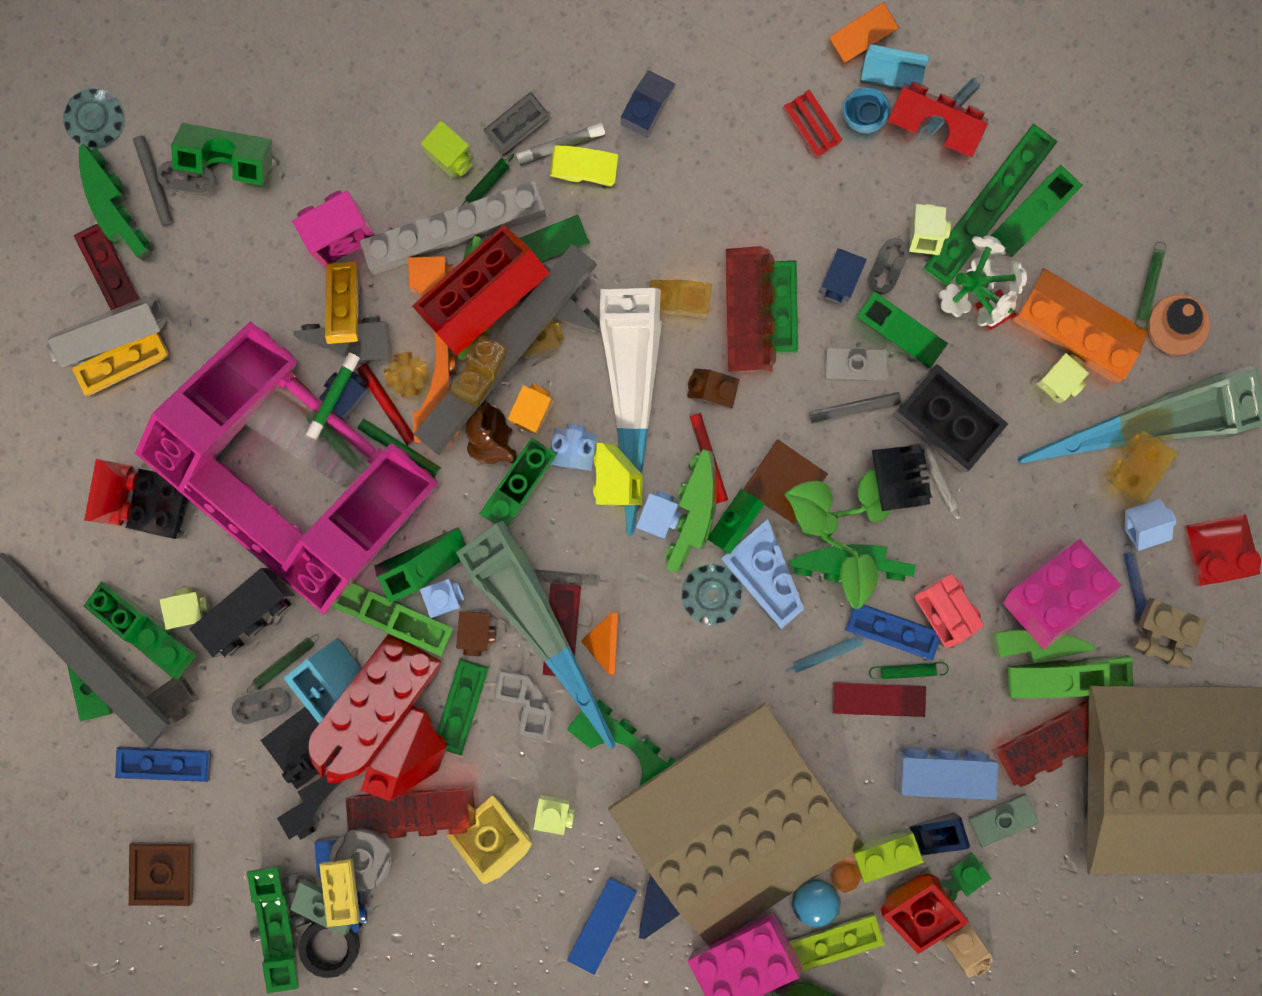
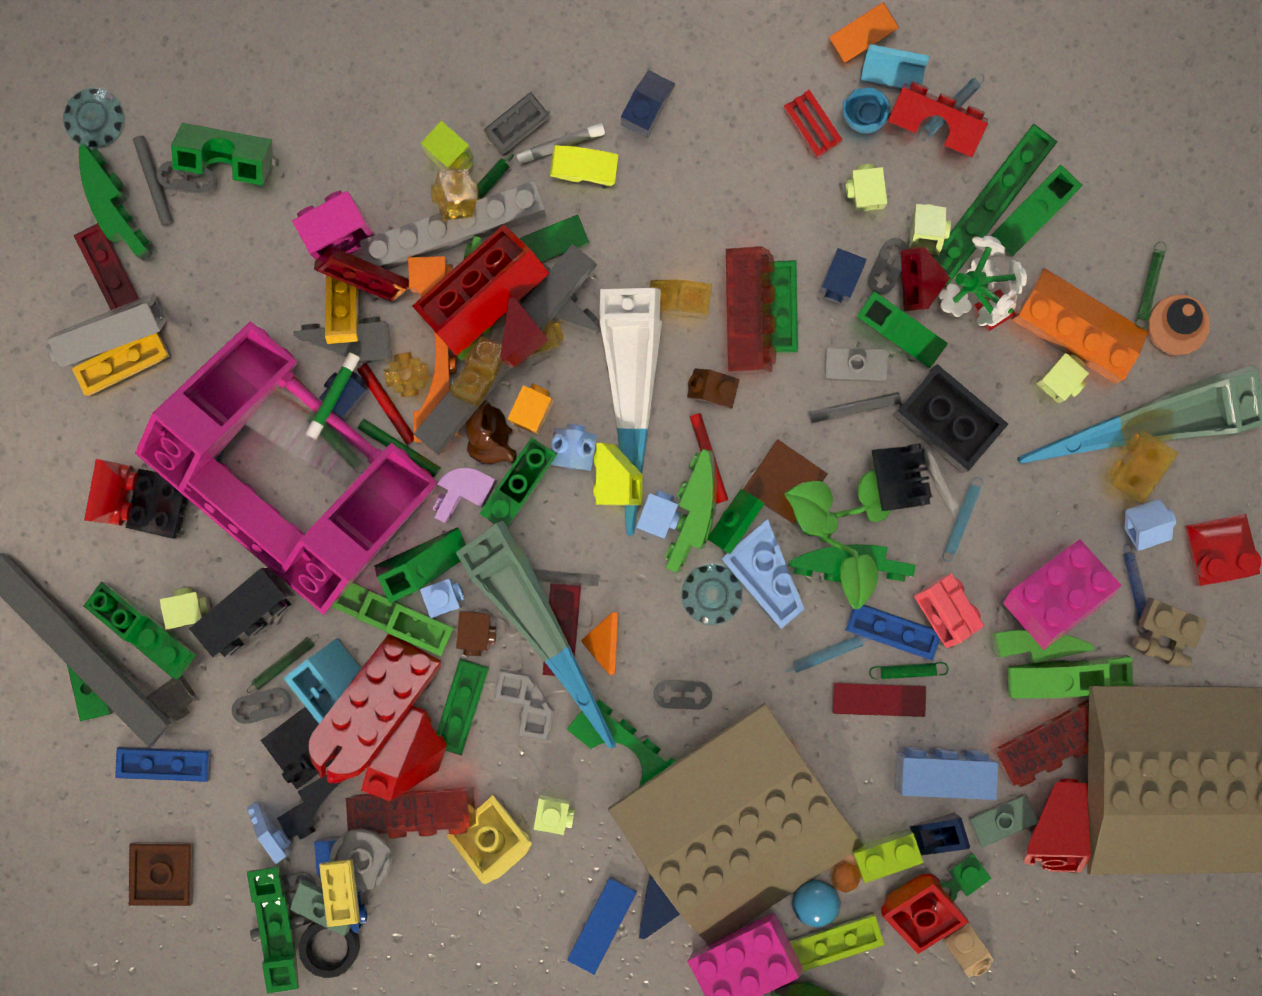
none -> light blue wing [247,801,293,864]
none -> dark red tile [314,247,409,302]
none -> clear yellow brick [431,169,478,221]
none -> lavender brick [433,468,497,524]
none -> dark red slope [500,298,549,368]
none -> dark grey beam [654,680,712,709]
none -> yellowish green brick [845,164,887,212]
none -> dark red slope [901,247,950,312]
none -> medium azure piece [943,477,983,562]
none -> red slope [1023,778,1091,873]

